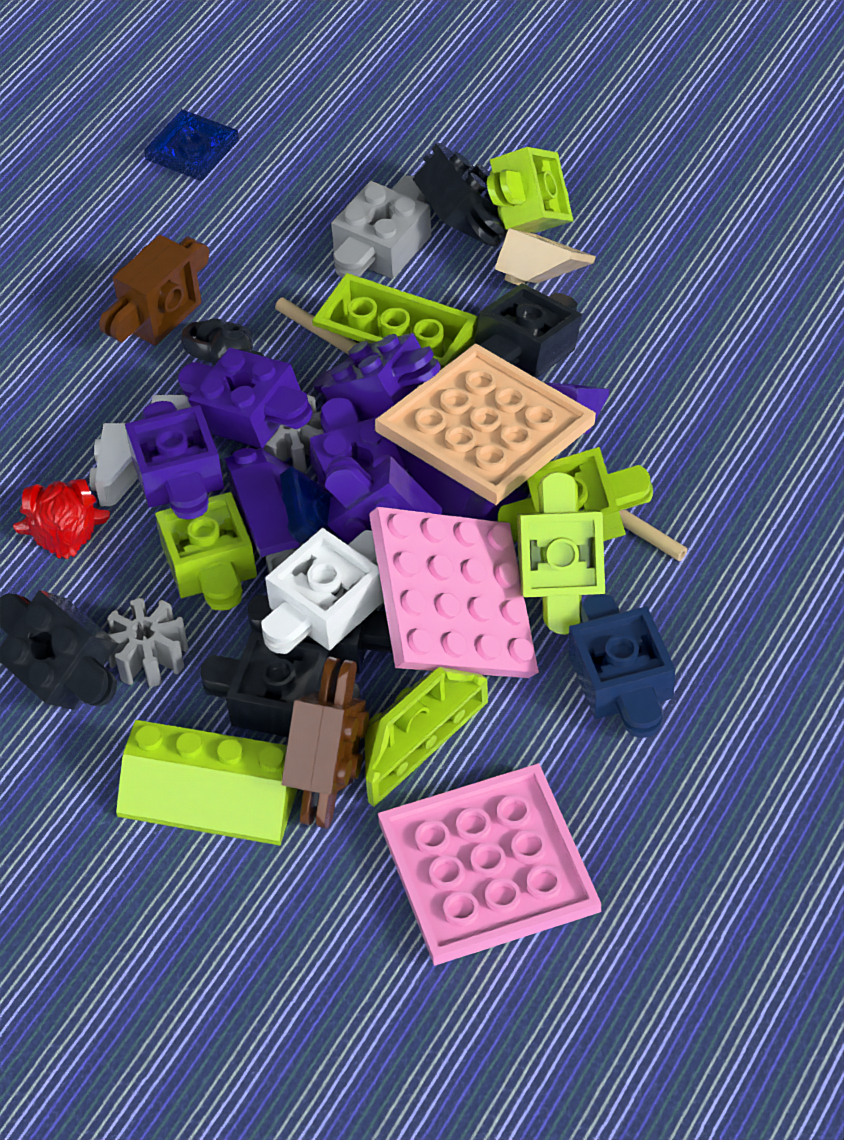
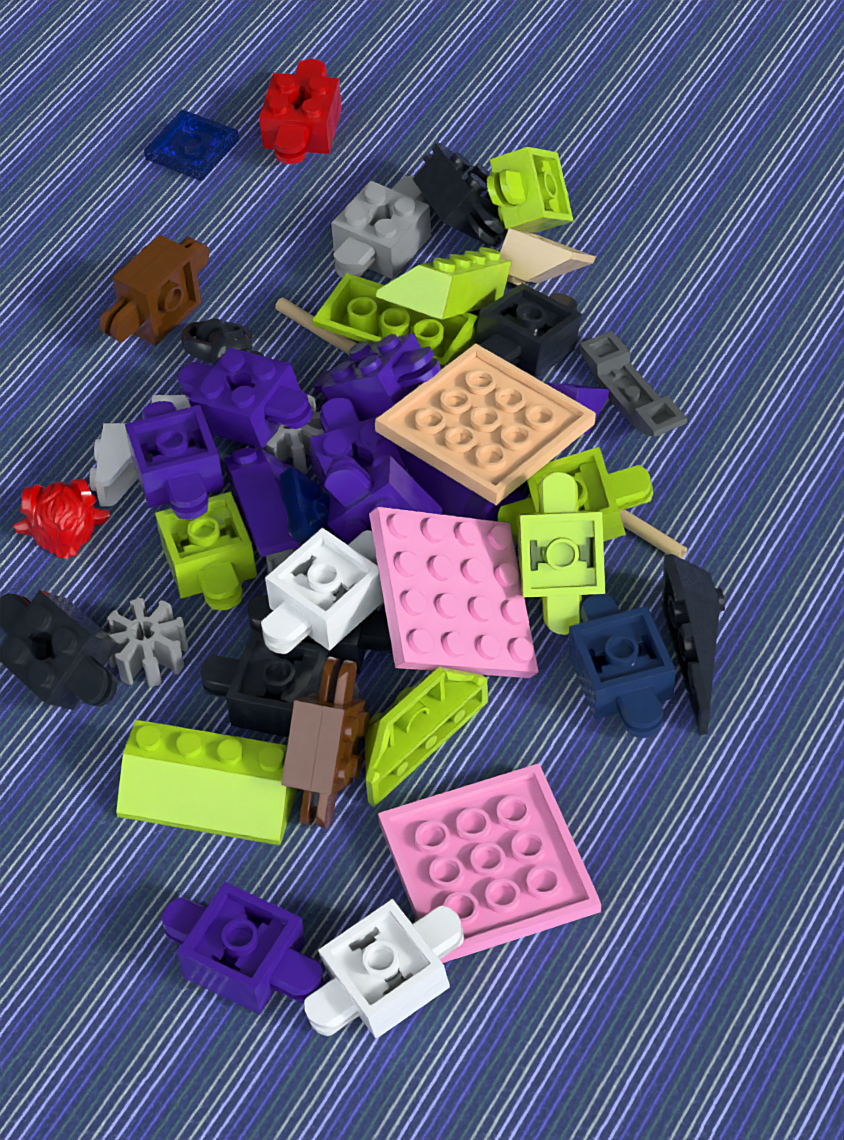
none -> dark purple brick [162,881,324,1015]
none -> red brick [259,59,342,164]
none -> white brick [304,899,464,1039]
none -> lime slope [376,247,512,320]
none -> dark grey slope [579,330,687,437]
none -> black wedge [661,554,725,735]

